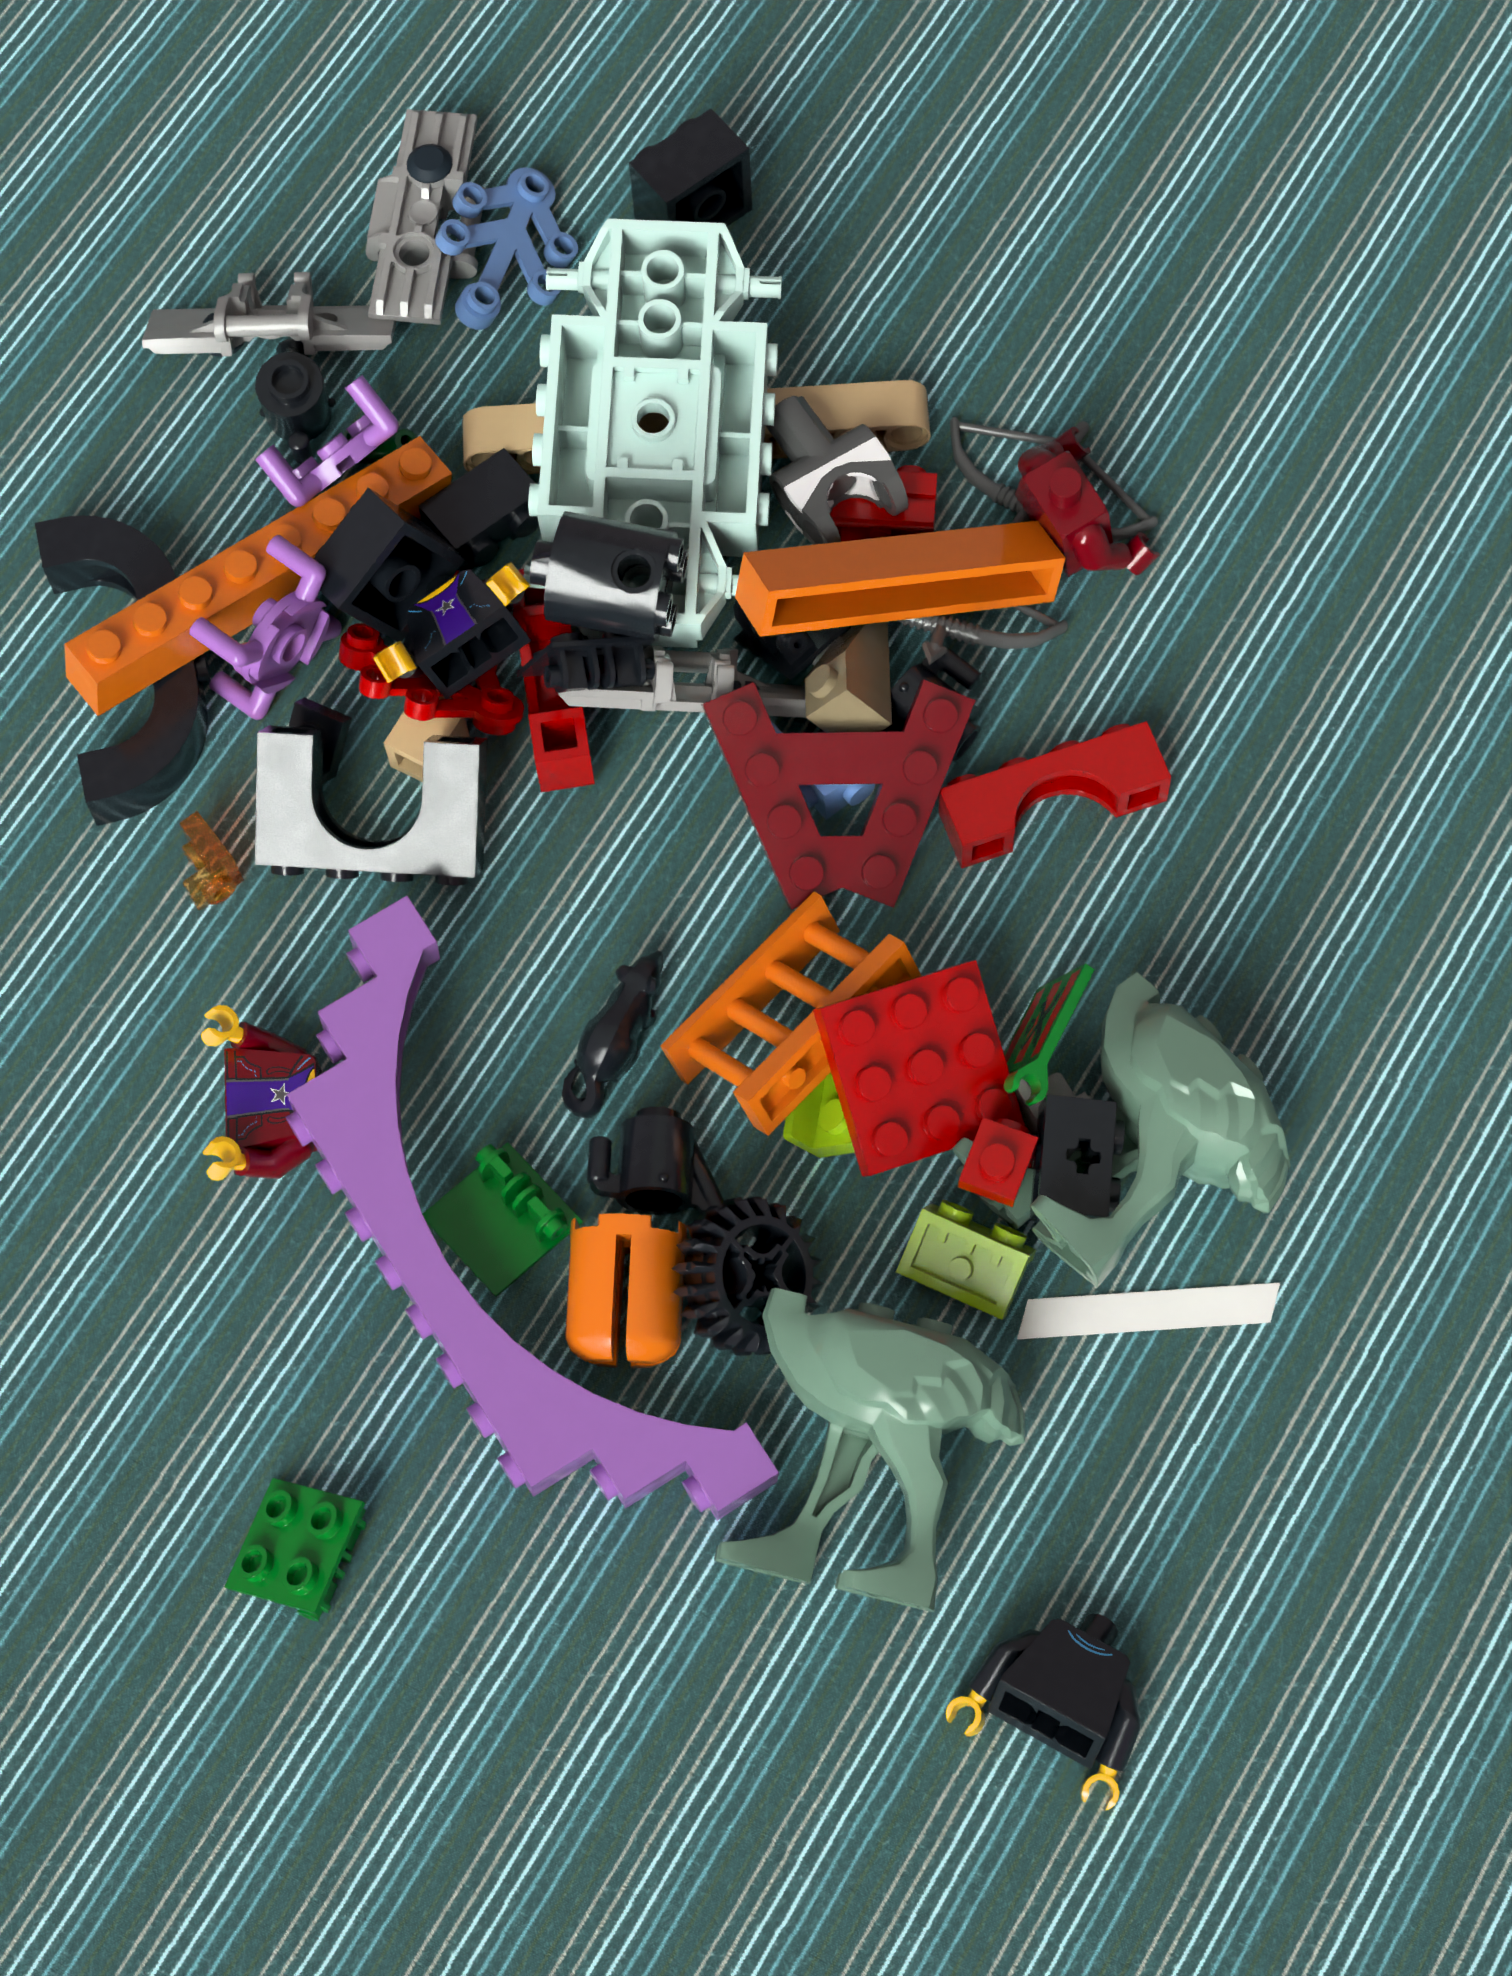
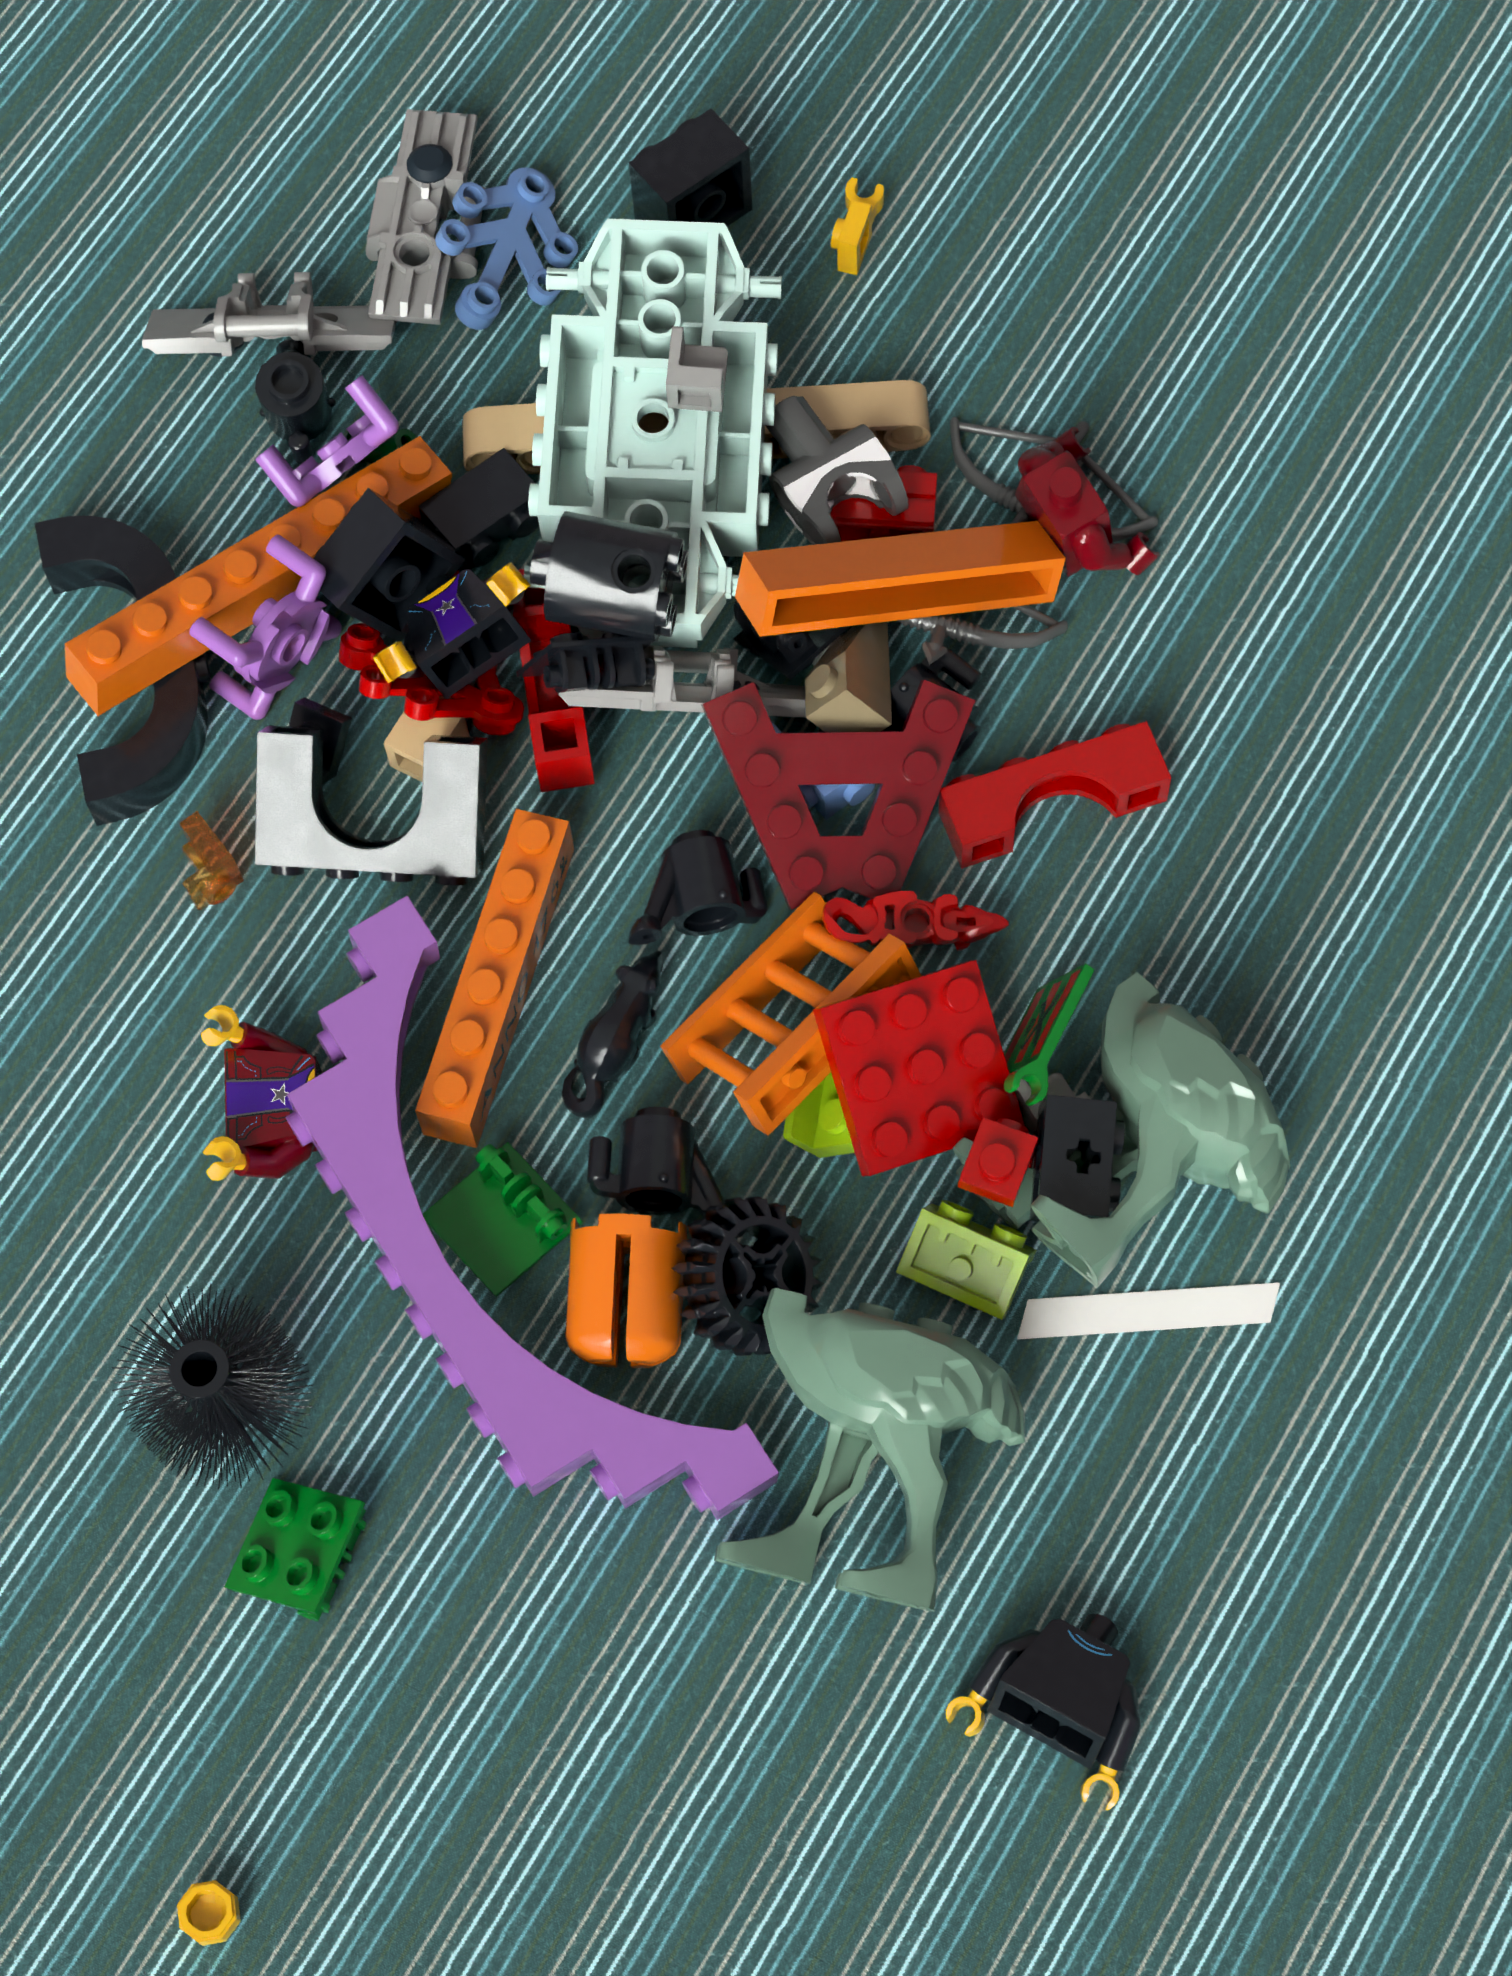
none -> black piece [112,1284,315,1490]
none -> yellow tile [177,1880,241,1946]
none -> orange brick [415,809,575,1148]
none -> black piece [629,830,768,945]
none -> light grey panel [666,326,728,412]
none -> red animal [822,891,1009,951]
none -> yellow plate [831,177,884,276]

